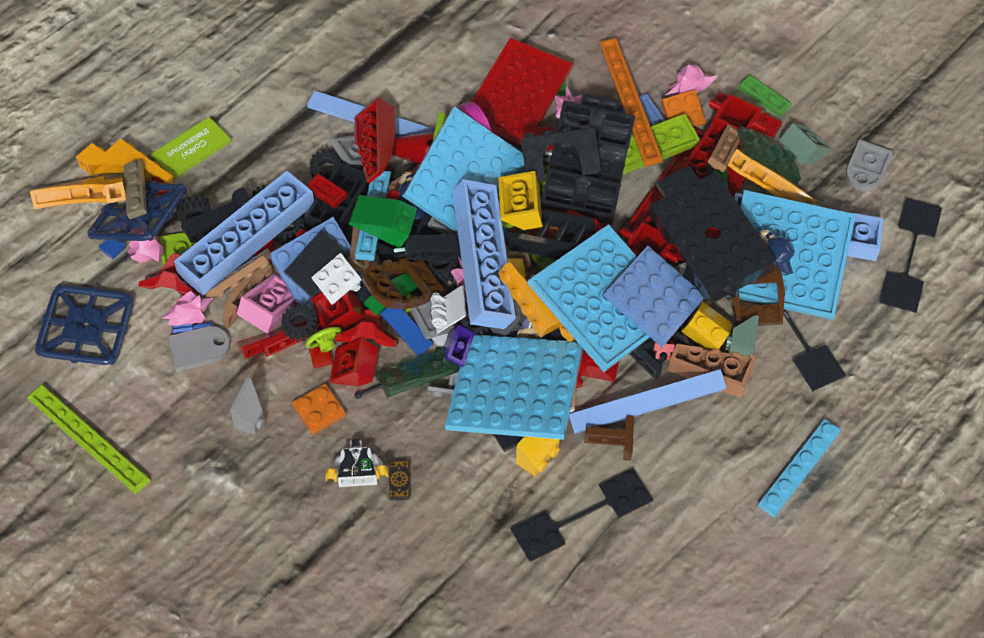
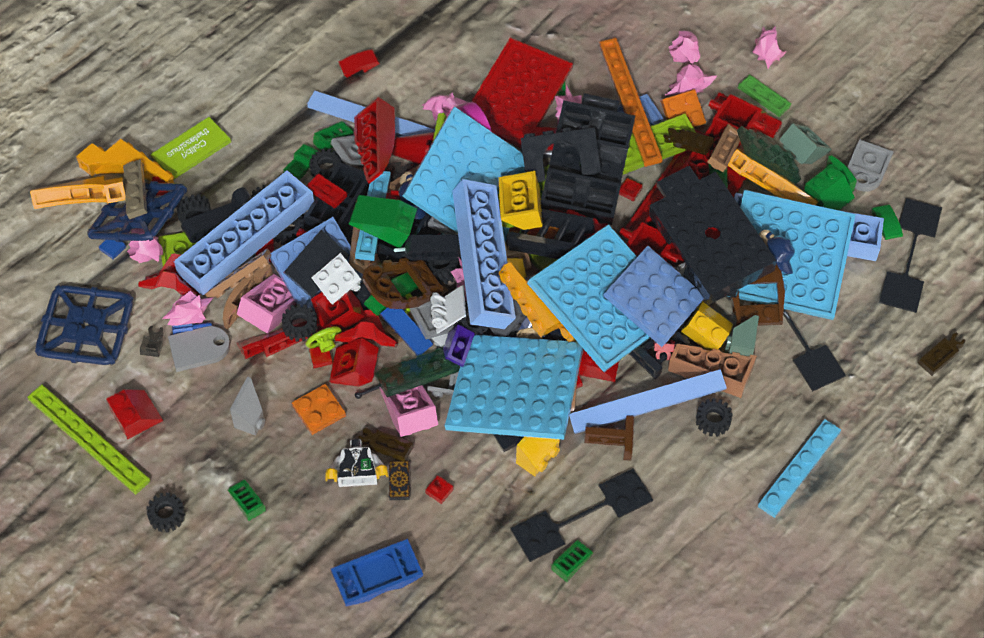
none -> red slope [106,389,163,440]
none -> clear smoke plate [140,326,163,357]
none -> black tyre [146,492,185,533]
none -> green slope [227,479,266,522]
none -> green slope [283,144,318,181]
none -> green slope [313,121,354,152]
none -> blue slope [331,539,423,606]
none -> red slope [338,49,379,78]
none -> dark brown plate [358,428,414,462]
none -> bright pink slope [380,376,438,437]
none -> bright pink hair [422,92,466,121]
none -> red tile [425,475,454,504]
none -> green slope [551,540,593,582]
none -> red tile [619,178,643,202]
none -> dark brown plate [663,128,715,155]
none -> bright pink hair [668,31,700,65]
none -> black tyre [696,398,733,437]
none -> bright pink hair [753,26,786,69]
none -> green slope [804,164,855,211]
none -> green slope [826,155,857,192]
none -> green slope [872,204,903,240]
none -> dark brown plate [918,332,966,376]

